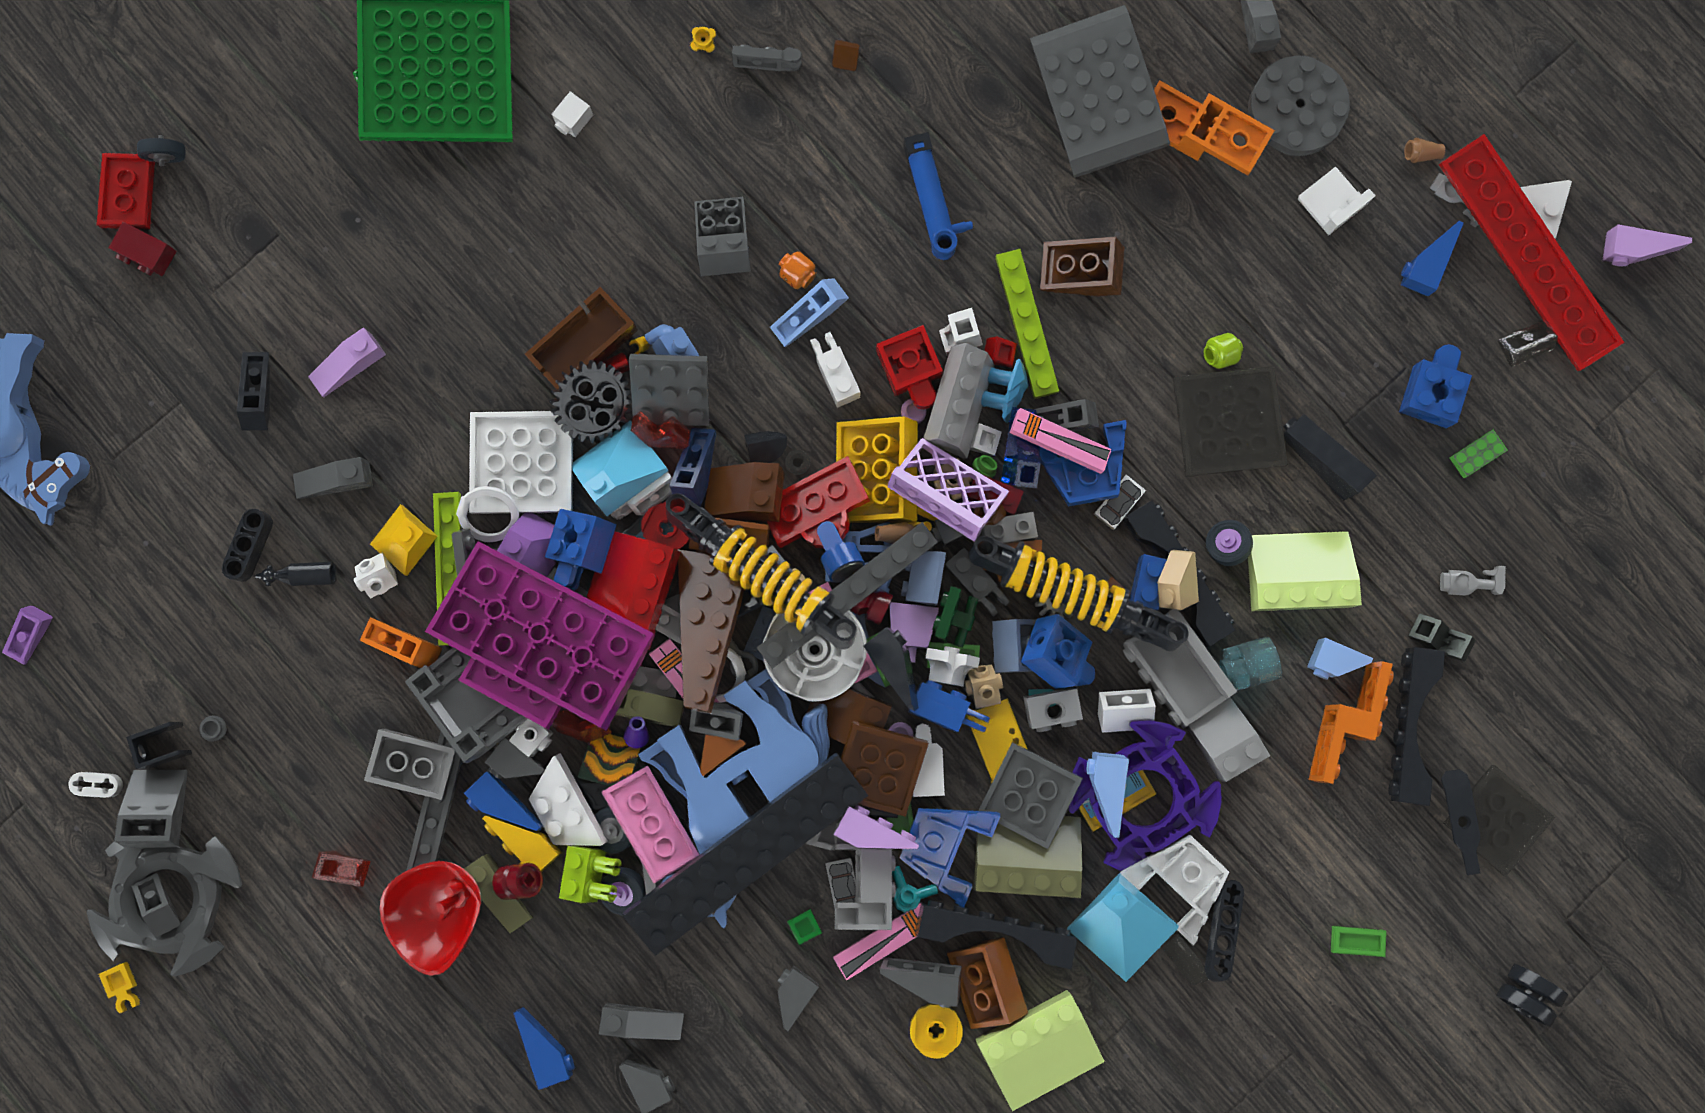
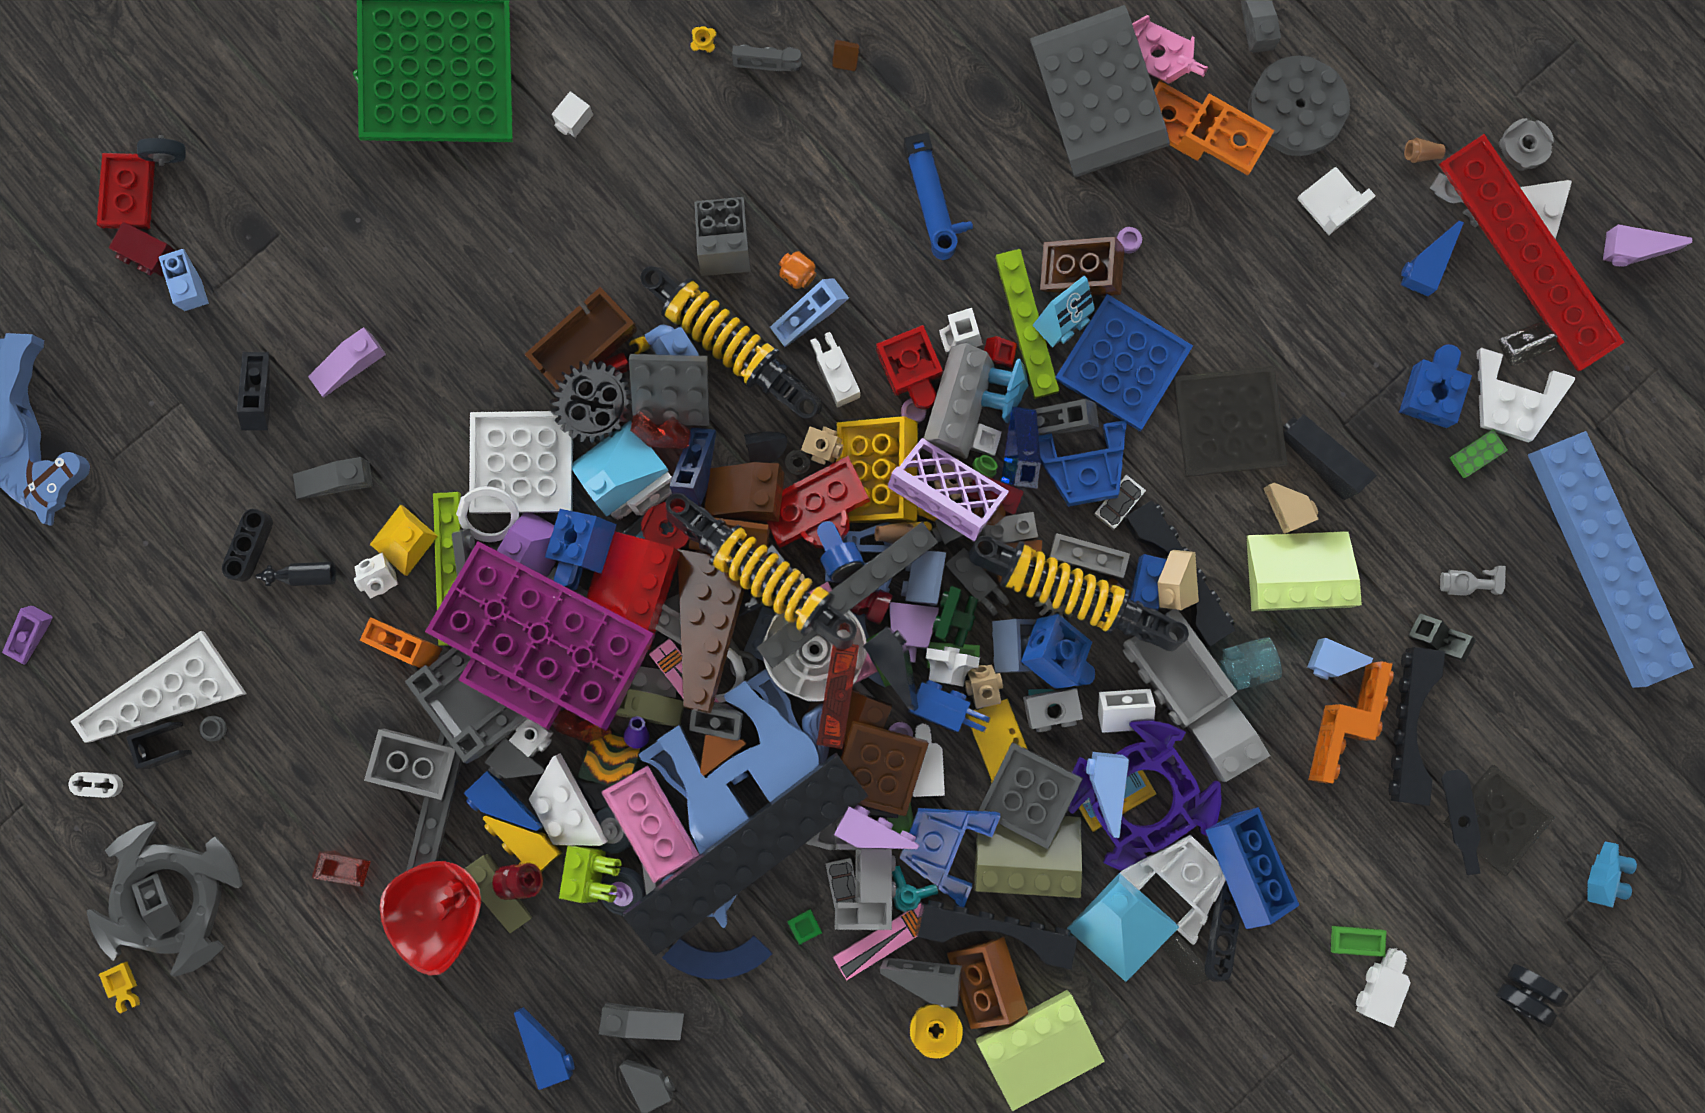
dark grey slope [114,770,188,848] -> none
dark grey slope [777,965,819,1031] -> none
bright pink tile [1010,408,1111,474] -> none
lime head [1203,333,1243,369] -> none
black wheel [1206,520,1253,566] -> none
none -> white wing [71,631,246,743]
none -> light blue slope [159,249,208,311]
none -> piece [640,266,822,418]
none -> dark blue tile [662,935,773,979]
none -> tan brick [801,426,843,465]
none -> clear red tile [816,644,859,749]
none -> medium azure slope [1032,276,1095,347]
none -> light grey plate [1049,533,1130,579]
none -> blue plate [1055,294,1193,431]
none -> lavender tile [1117,227,1142,254]
none -> bright pink plate [1132,15,1208,84]
none -> blue brick [1205,807,1299,929]
none -> tan slope [1263,483,1318,534]
none -> white hinge [1356,948,1410,1028]
none -> white wing [1477,348,1575,442]
none -> light grey plate [1499,119,1554,171]
none -> medium blue brick [1528,431,1693,688]
none -> dark azure connector [1587,842,1637,907]

